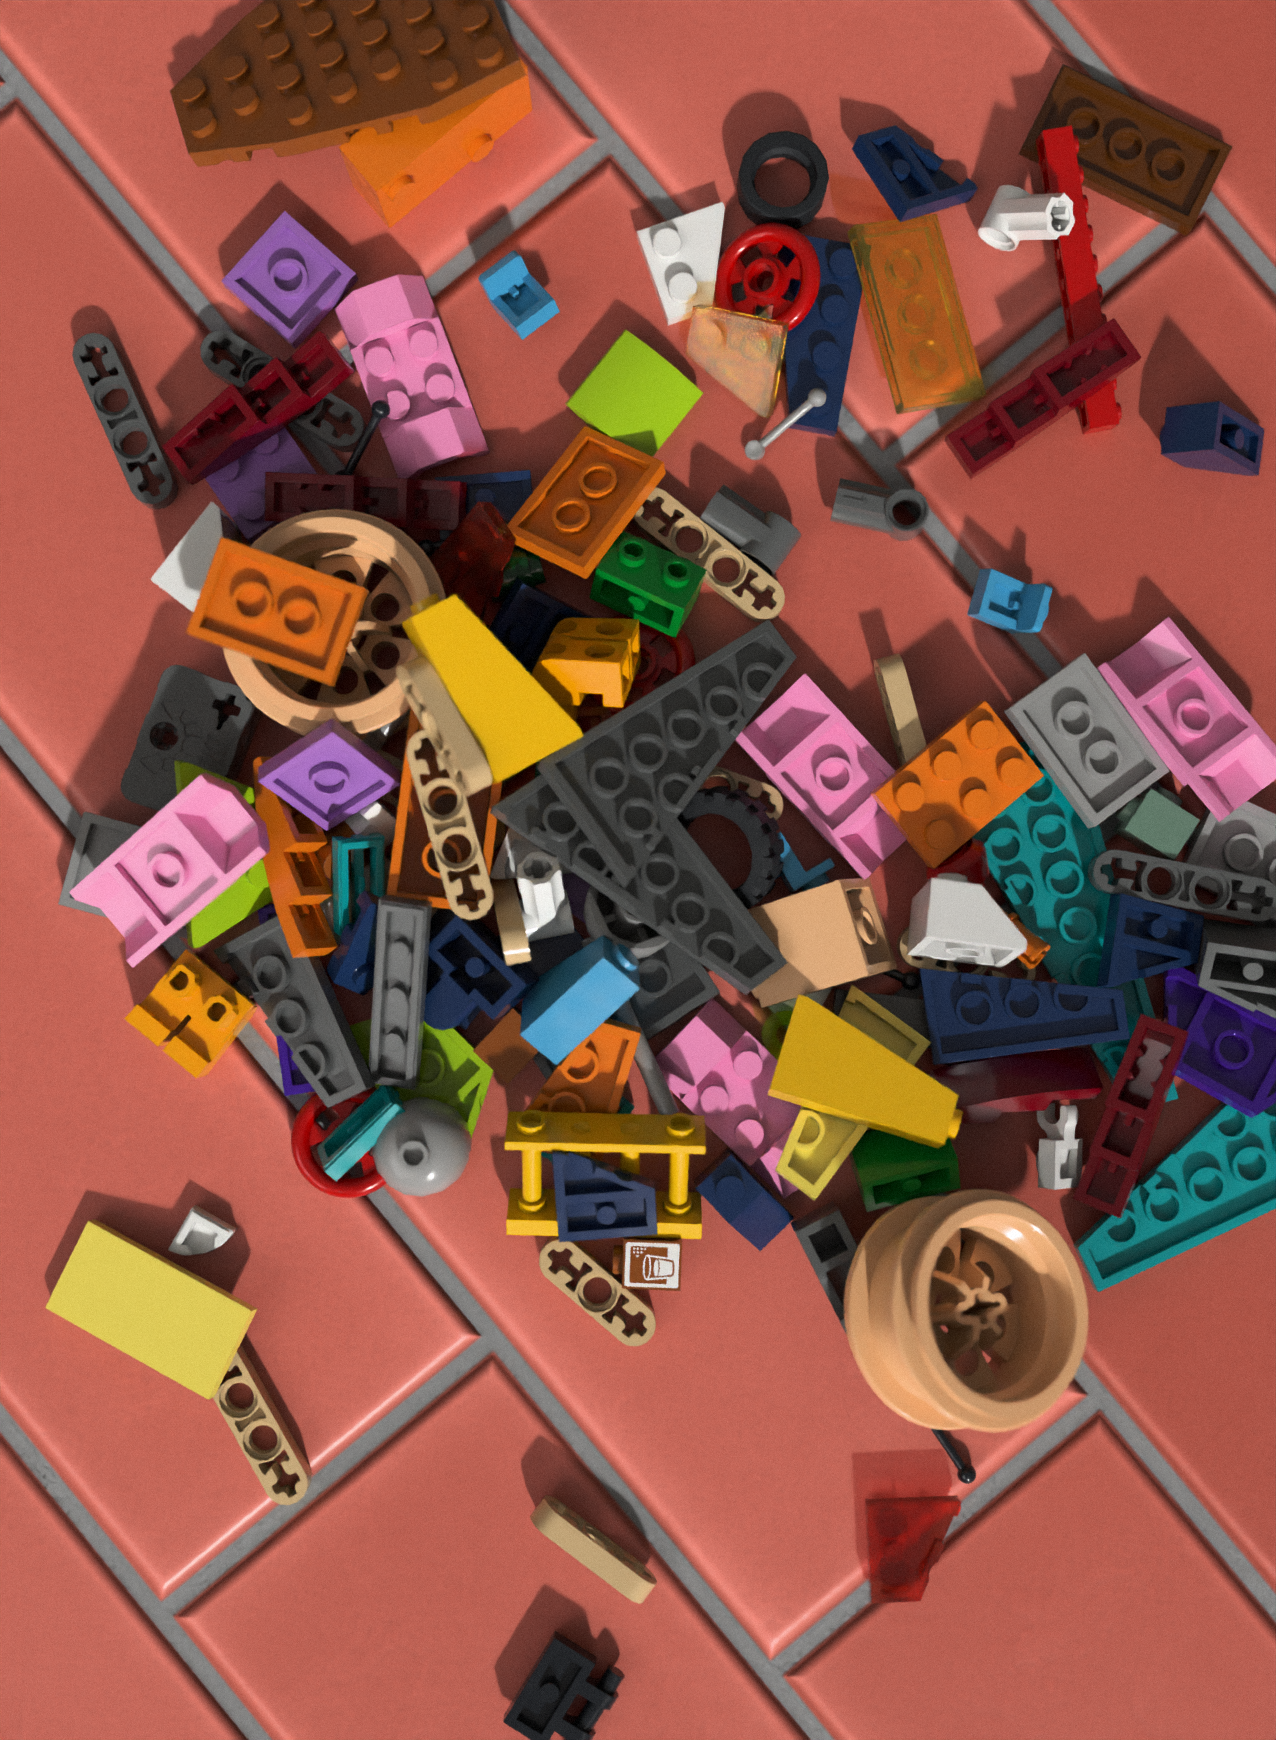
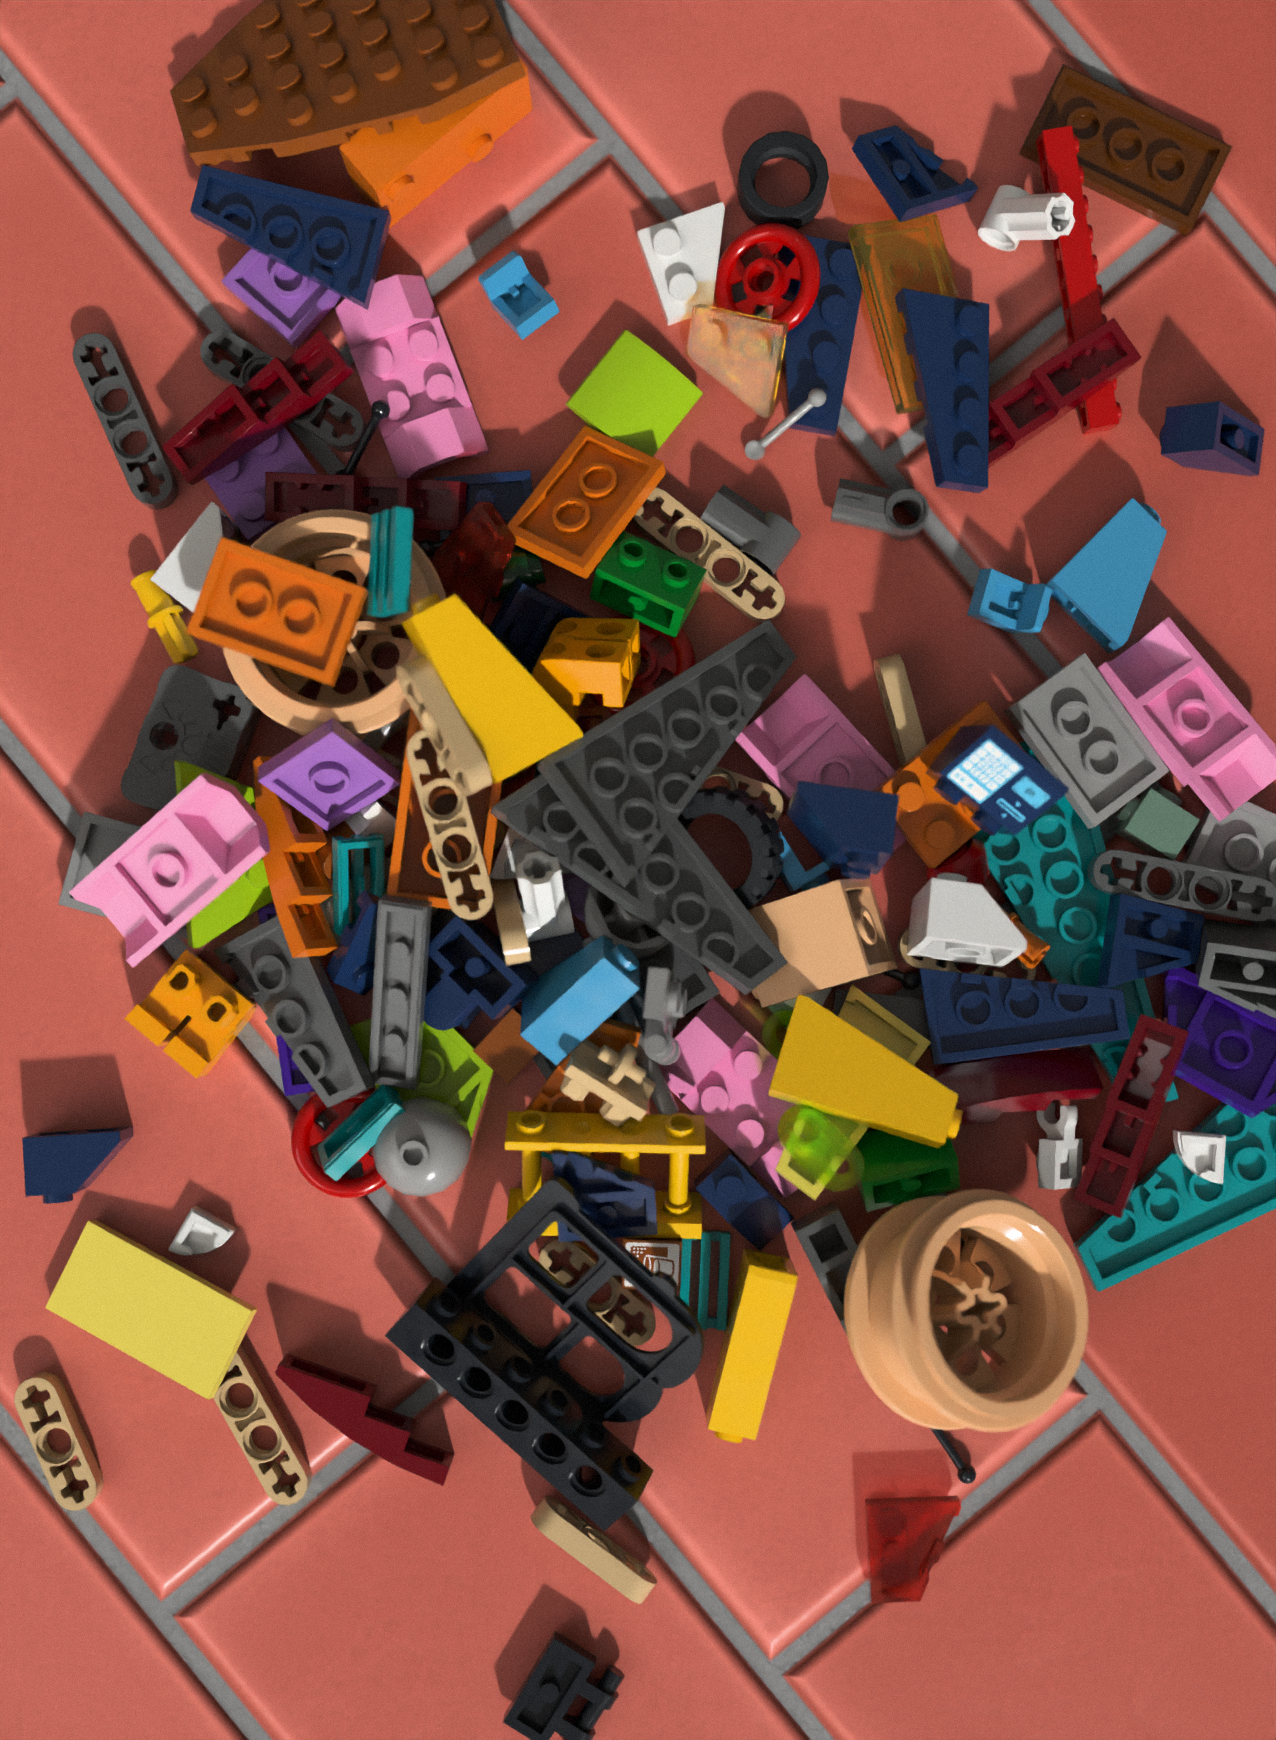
none -> tan beam [14,1372,104,1511]
none -> dark blue slope [22,1126,134,1204]
none -> yellow axle [130,570,199,664]
none -> dark blue wing [190,165,392,310]
none -> dark red slope [275,1353,454,1486]
none -> teal tile [367,506,413,617]
none -> black brick [385,1277,654,1531]
none -> black window [446,1176,704,1423]
none -> tan hips [560,1039,656,1127]
none -> light grey plate [643,967,687,1066]
none -> teal tile [679,1230,730,1331]
none -> yellow slope [706,1248,798,1443]
none -> clear neon green plate [777,1105,864,1192]
none -> dark blue slope [787,781,899,879]
none -> dark blue wing [895,288,989,493]
none -> dark blue slope [925,724,1069,836]
none -> dark azure slope [1046,498,1167,654]
none -> white tile [1173,1130,1226,1184]

